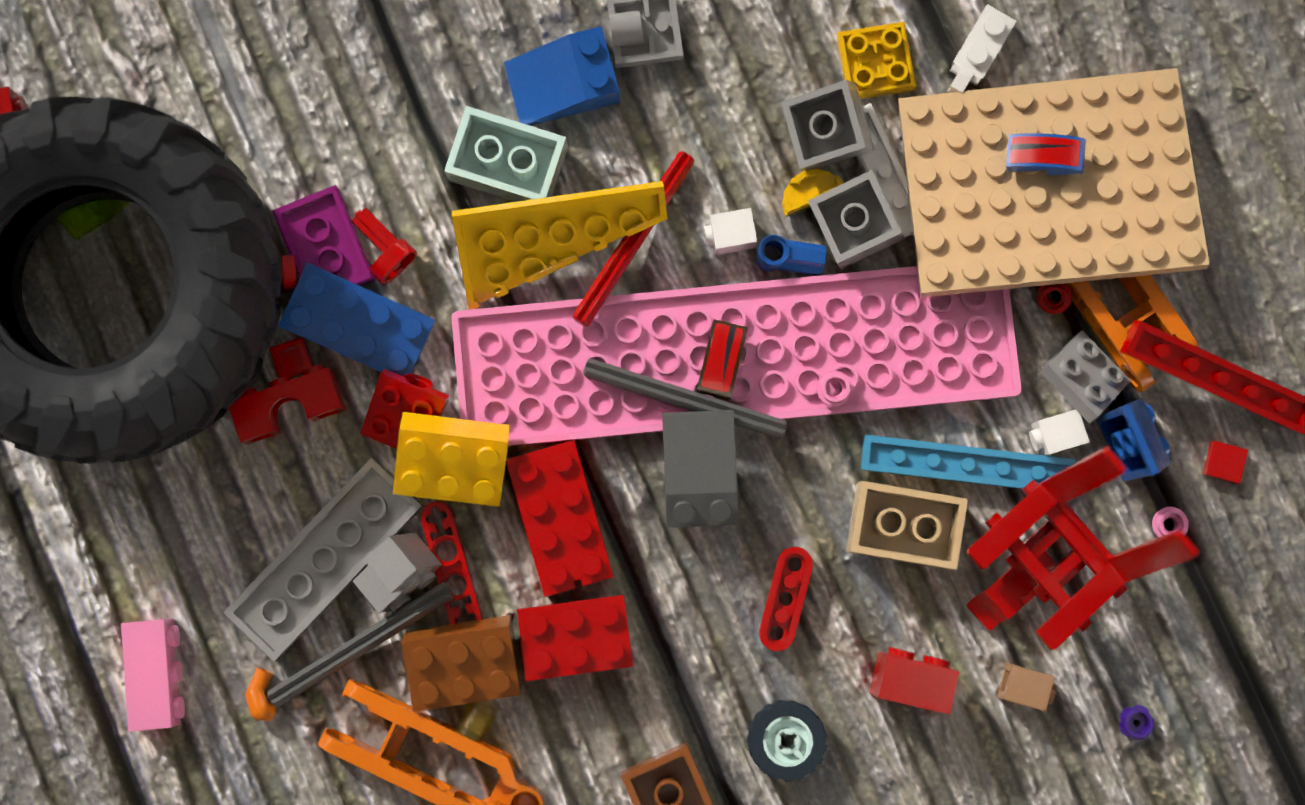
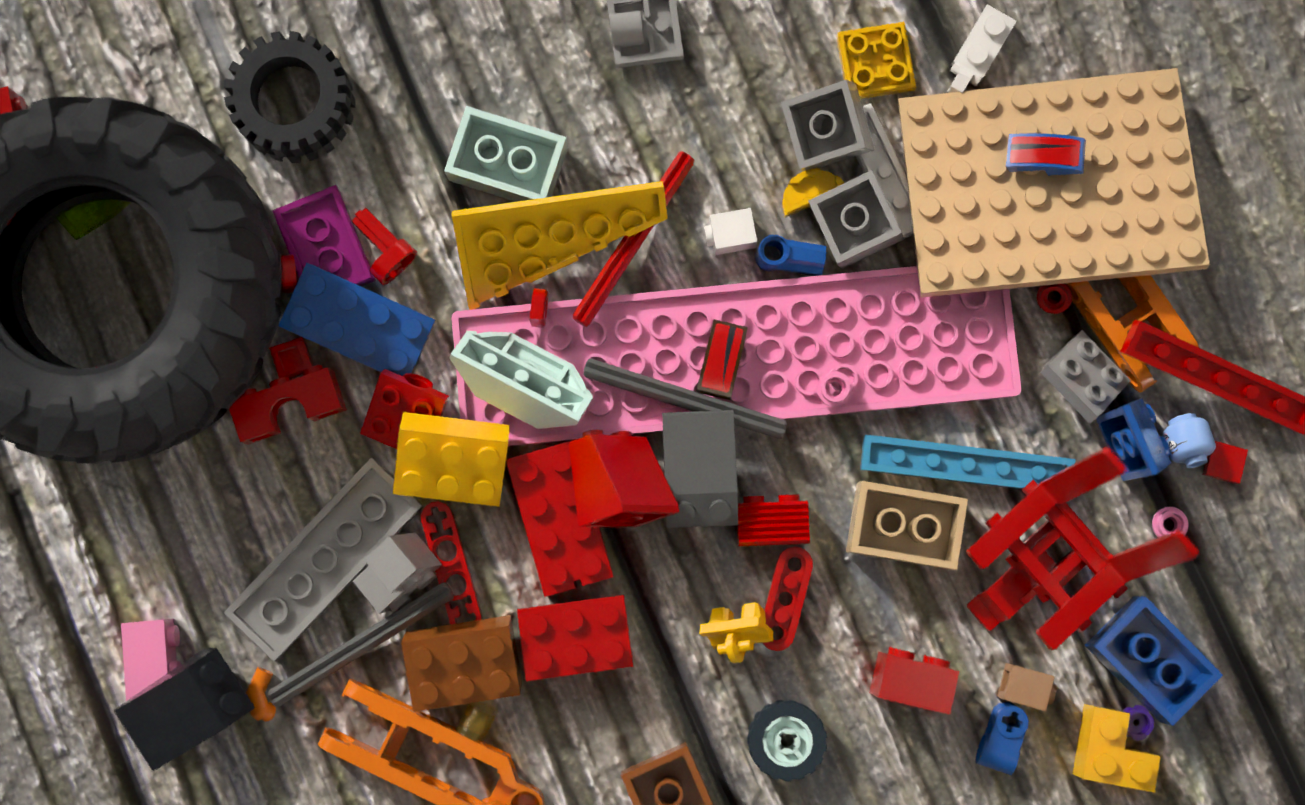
blue slope [504,26,620,126] -> none
white brick [1029,410,1089,456] -> none
none -> black slope [113,648,255,771]
none -> black tyre [224,31,355,163]
none -> light aqua wedge [449,331,593,429]
none -> red tile [529,288,549,328]
none -> red slope [569,430,679,527]
none -> yellow hips [699,602,773,663]
none -> red brick [737,494,810,547]
none -> blue piece [975,702,1029,775]
none -> yellow brick [1073,704,1160,793]
none -> blue brick [1084,596,1223,726]
none -> light blue head [1163,413,1216,468]

